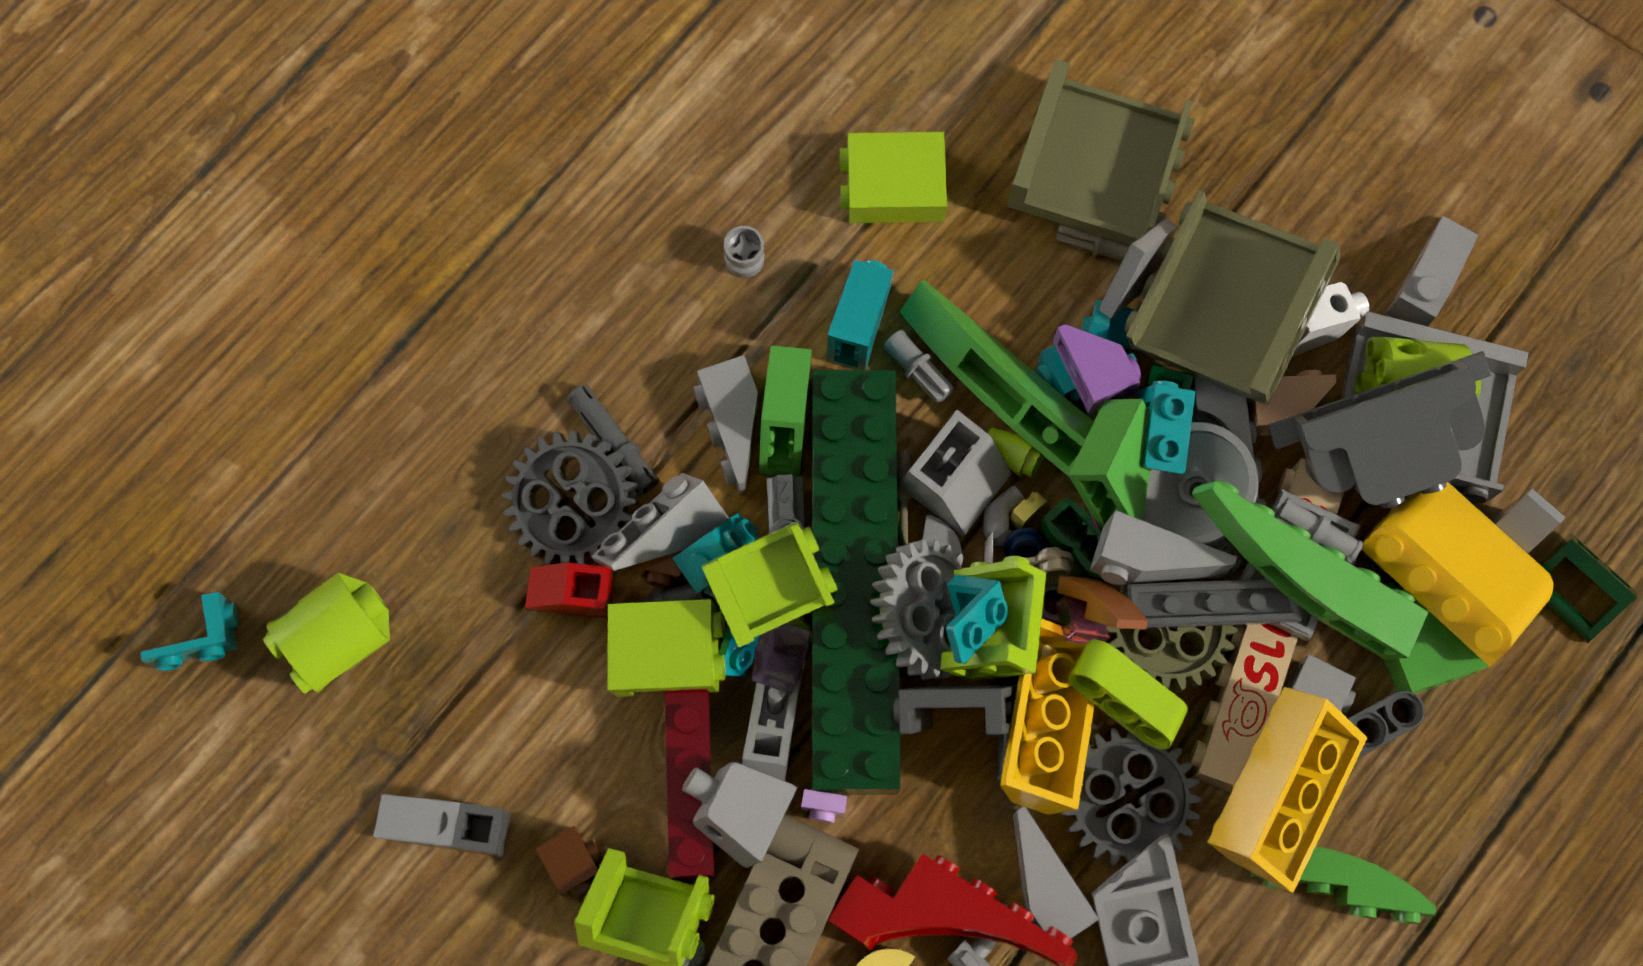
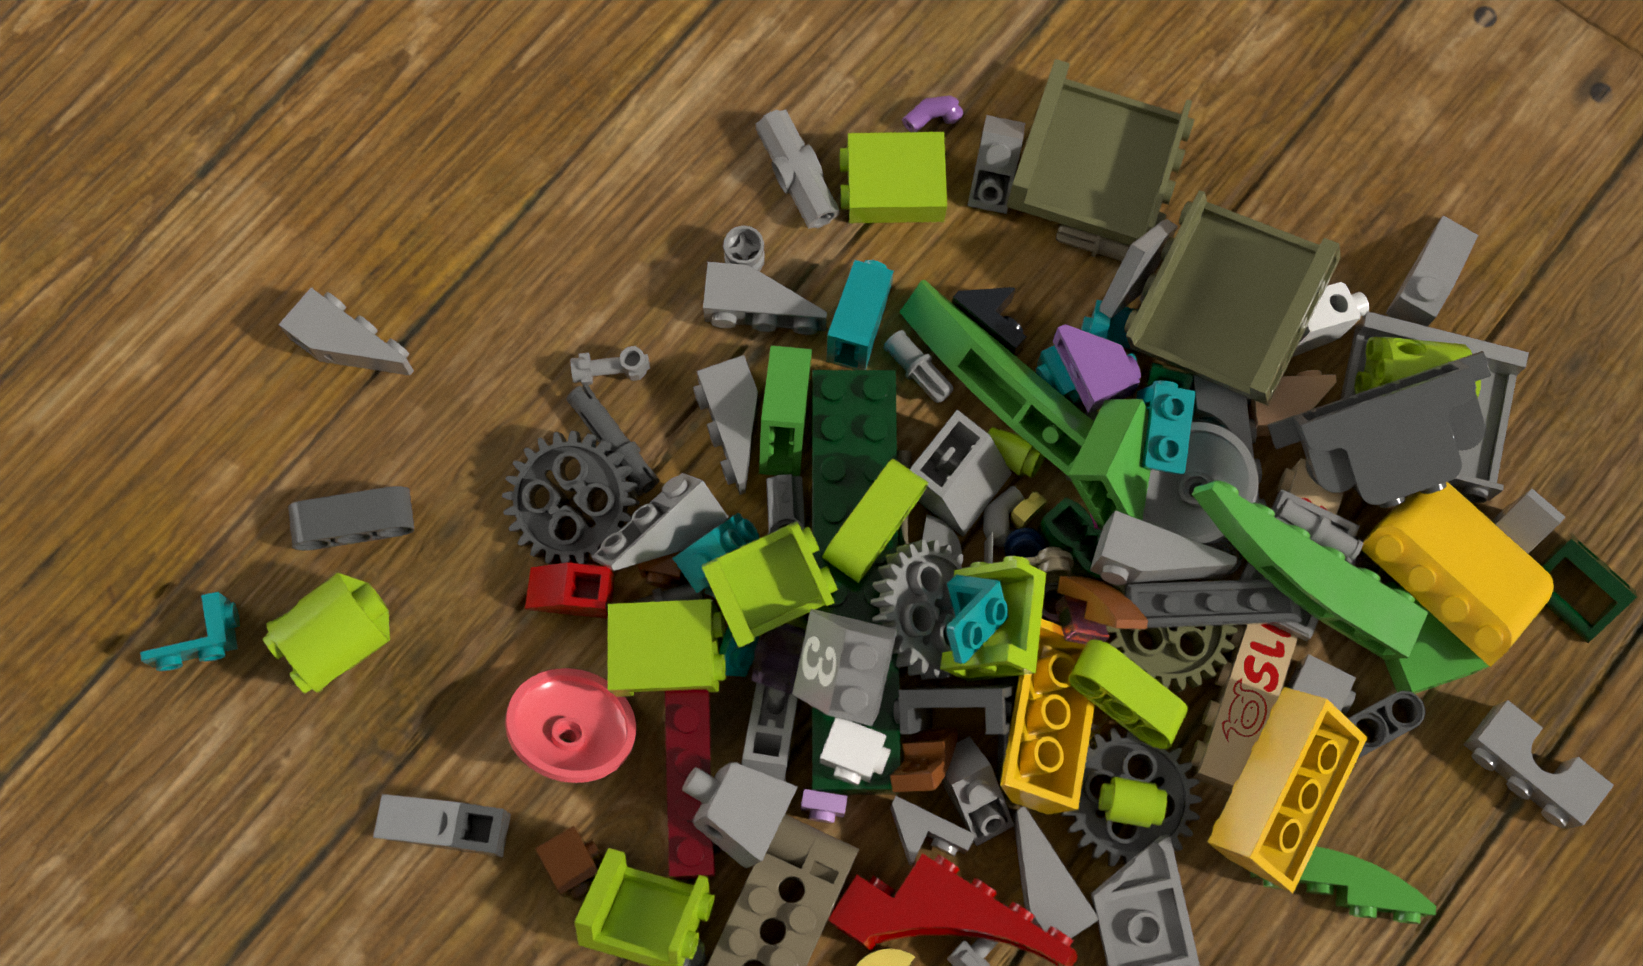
none -> light grey slope [279,288,414,375]
none -> dark grey beam [288,486,414,551]
none -> coral dish [505,668,636,783]
none -> light grey bar [571,346,650,385]
none -> light grey slope [703,262,827,335]
none -> light grey piece [756,110,839,229]
none -> light grey slope [792,609,897,726]
none -> white brick [820,717,891,785]
none -> lime beam [822,459,929,583]
none -> dark orange slope [890,727,958,792]
none -> light grey slope [890,796,975,866]
none -> medium lavender arm [902,95,963,132]
none -> light grey slope [942,736,1014,846]
none -> black slope [952,287,1027,356]
none -> light grey slope [967,115,1025,214]
none -> lime brick [1099,776,1167,828]
none -> light grey arch [1464,700,1614,829]

